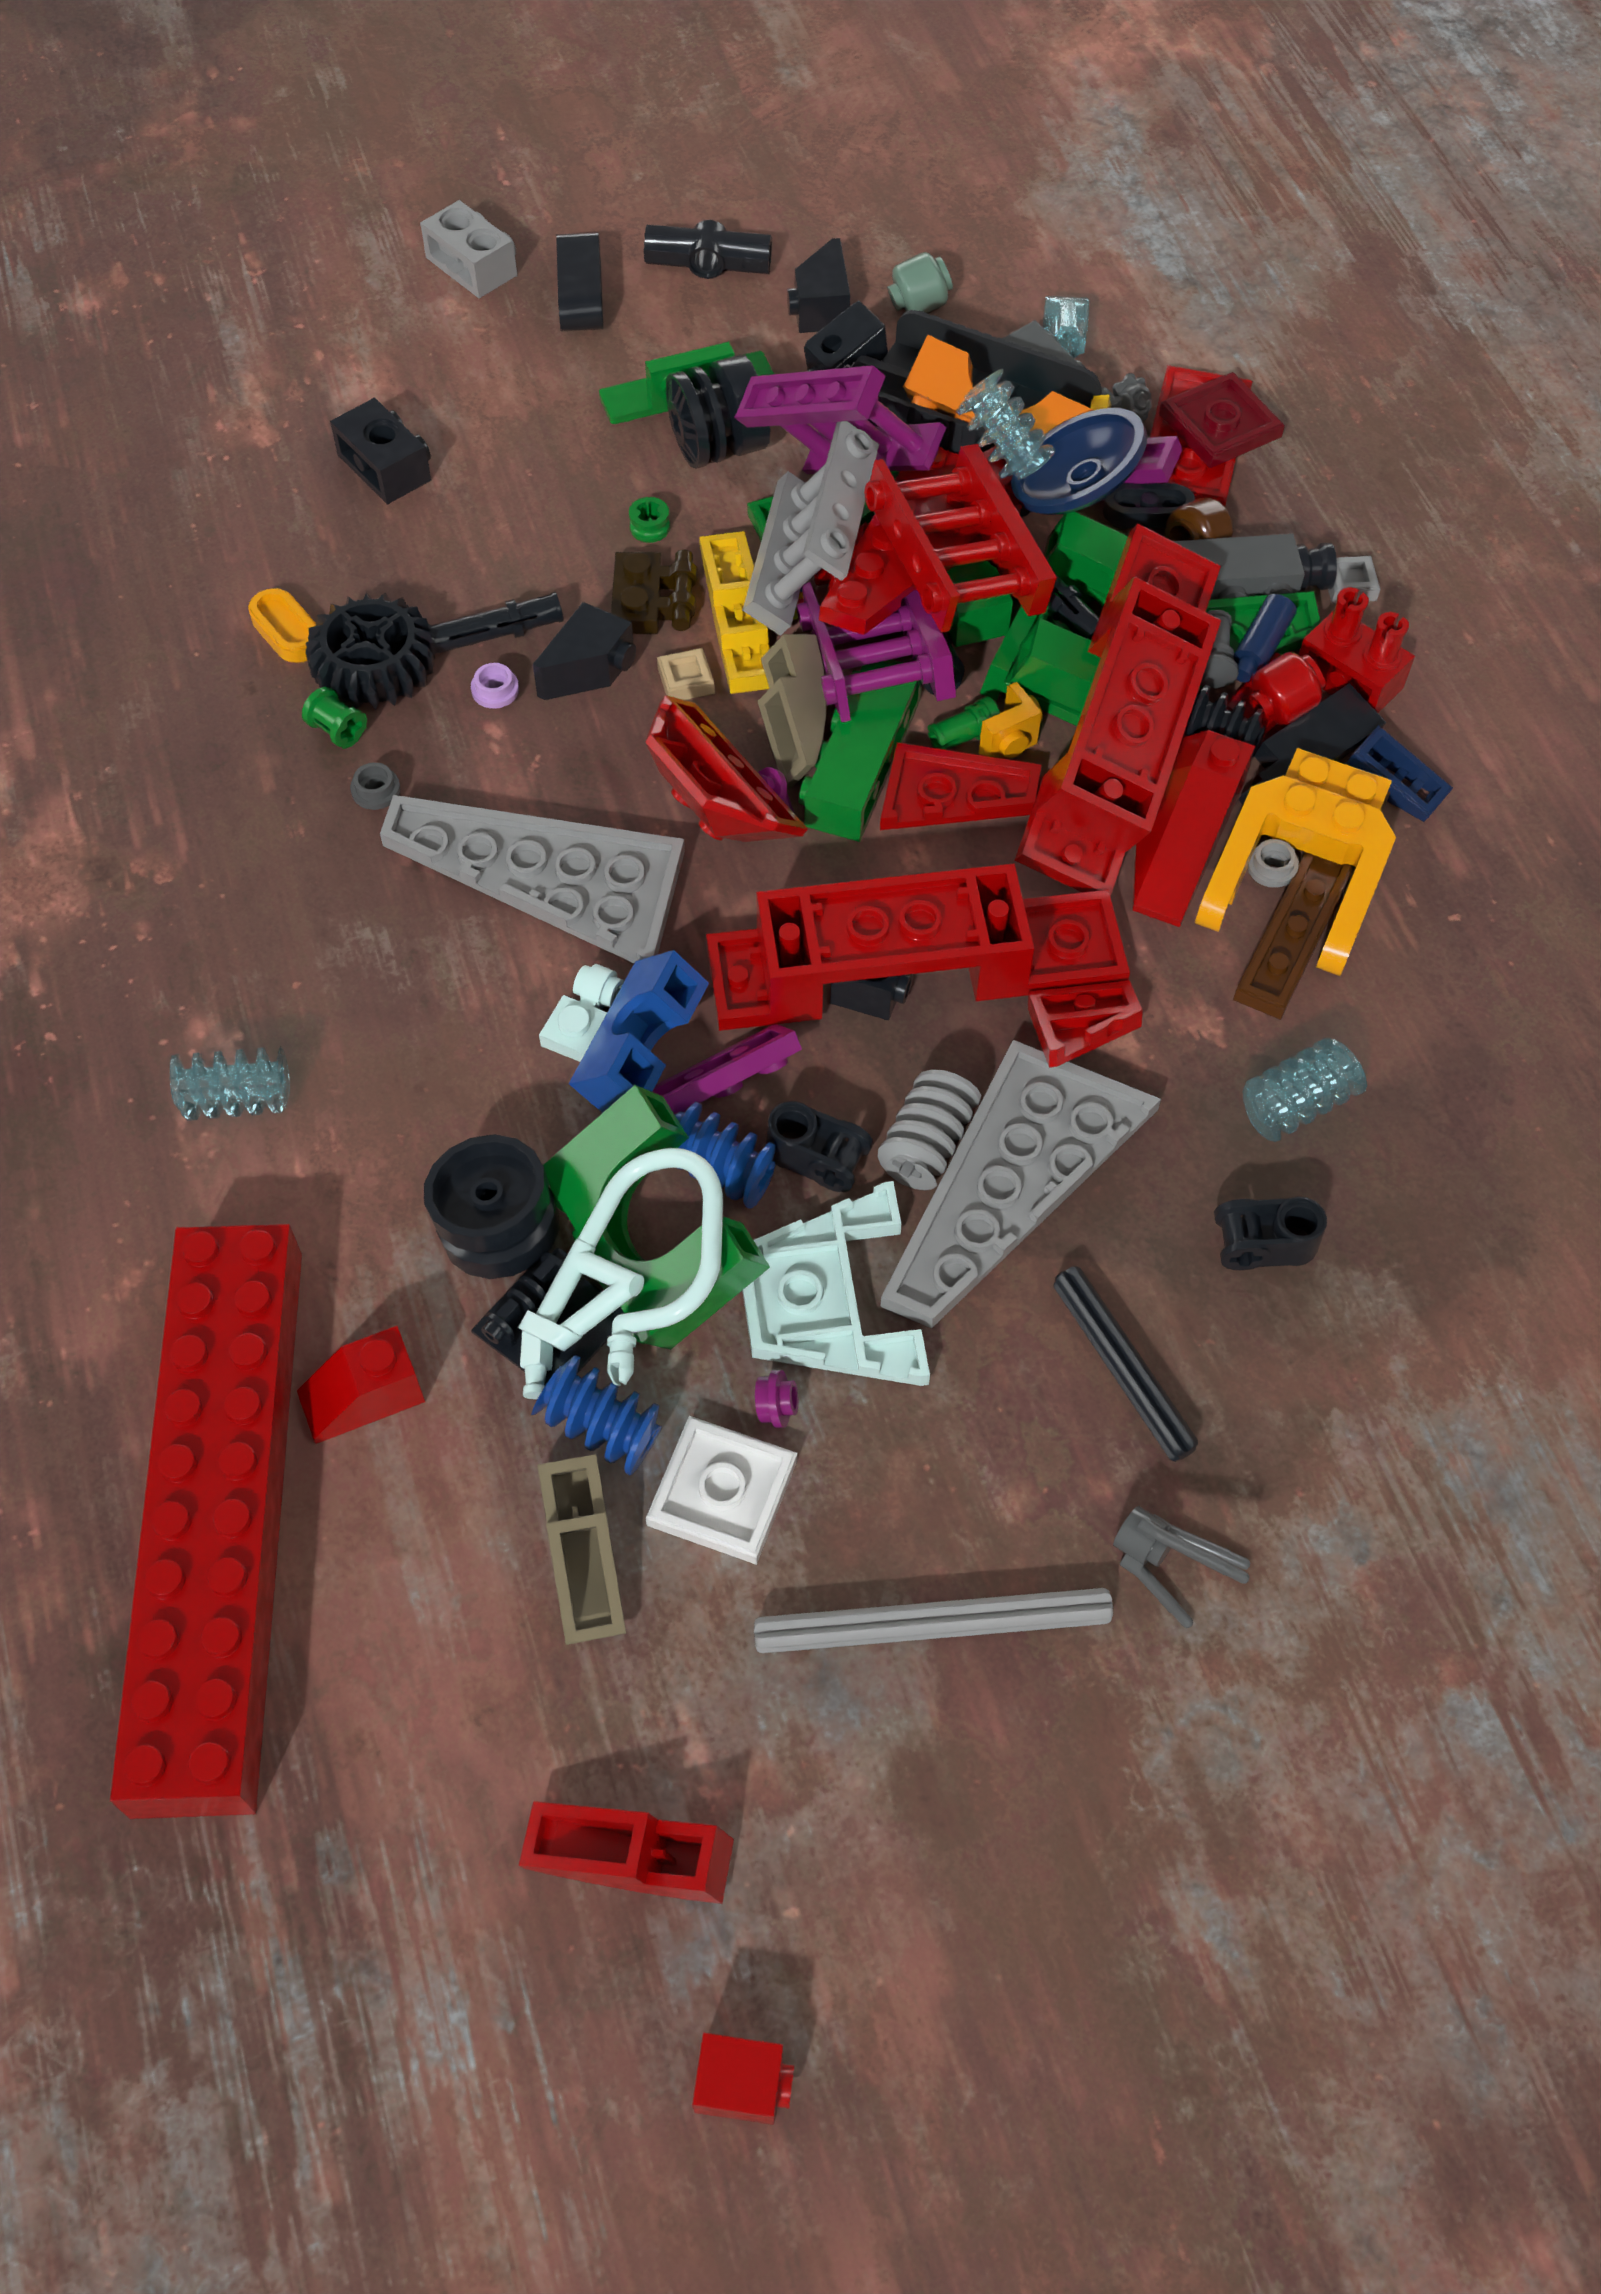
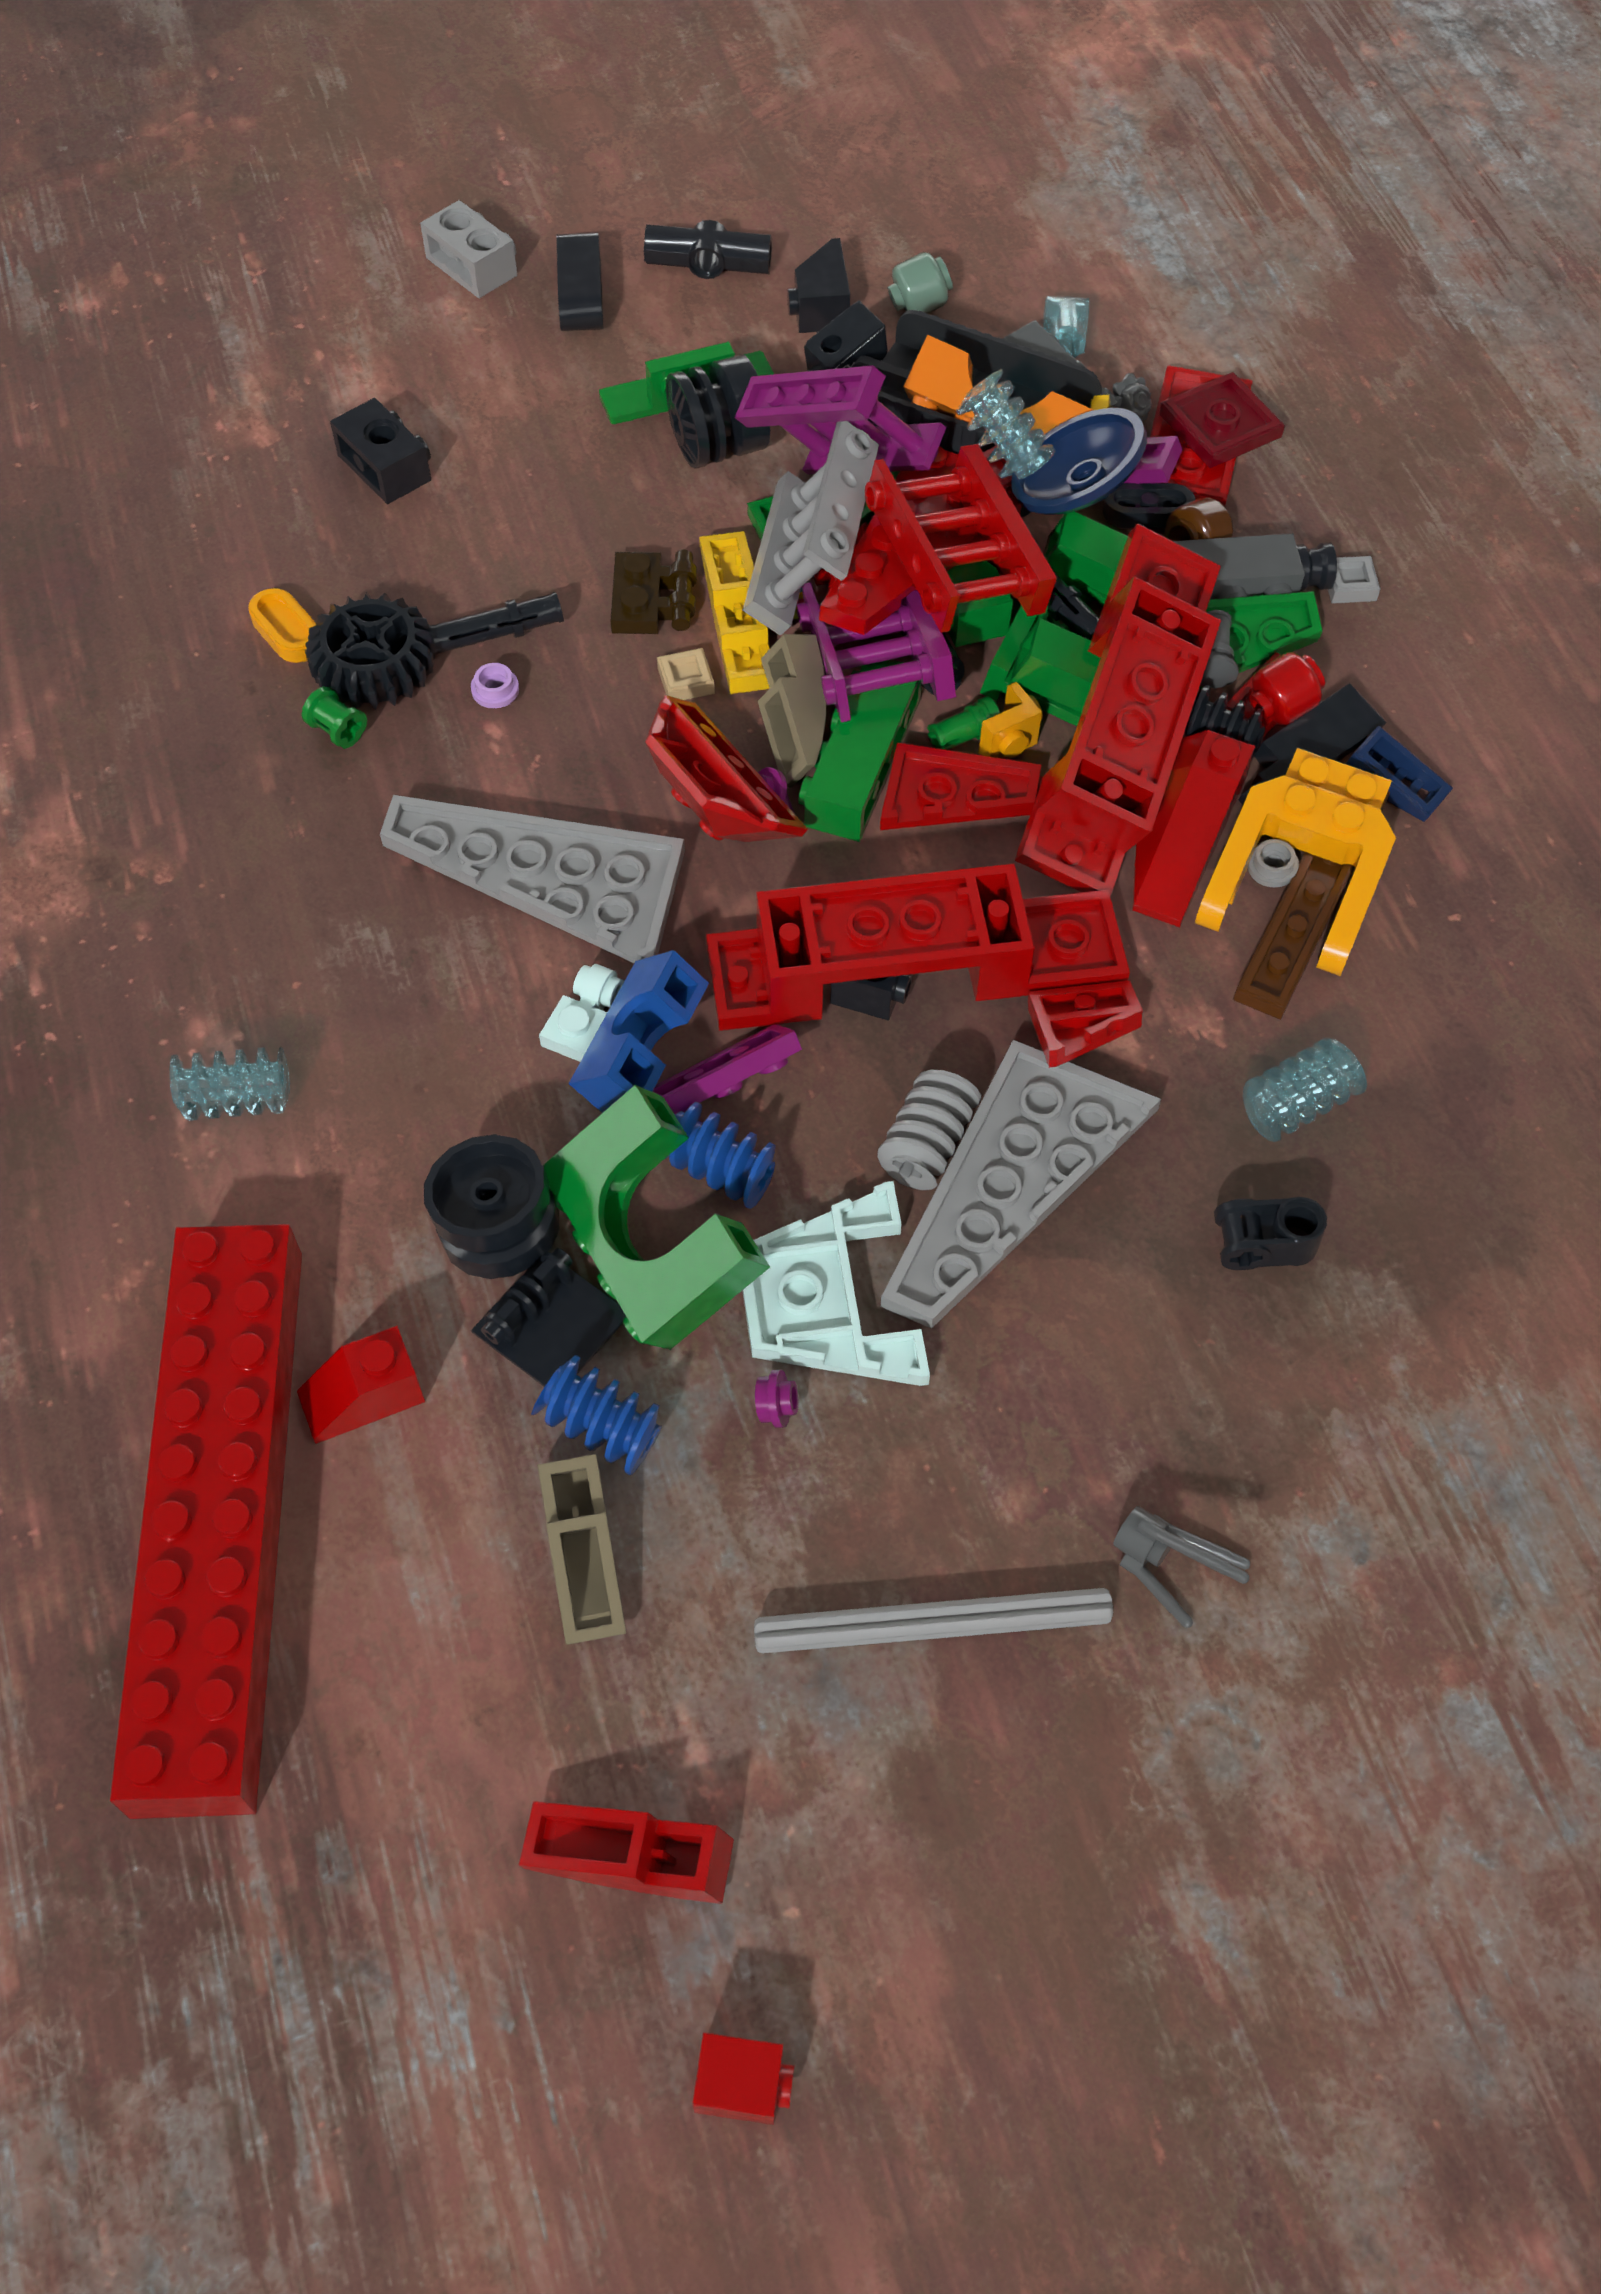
dark grey plate [350,762,401,810] -> none
light aqua piece [518,1148,723,1399] -> none
black slope [533,602,636,700] -> none
green bush [629,497,670,543] -> none
white tile [646,1416,798,1565] -> none
black piece [766,1101,874,1193] -> none
black axle [1054,1266,1198,1462] -> none
dark blue cylinder [1234,594,1297,682] -> none
red brick [1299,587,1415,713] -> none

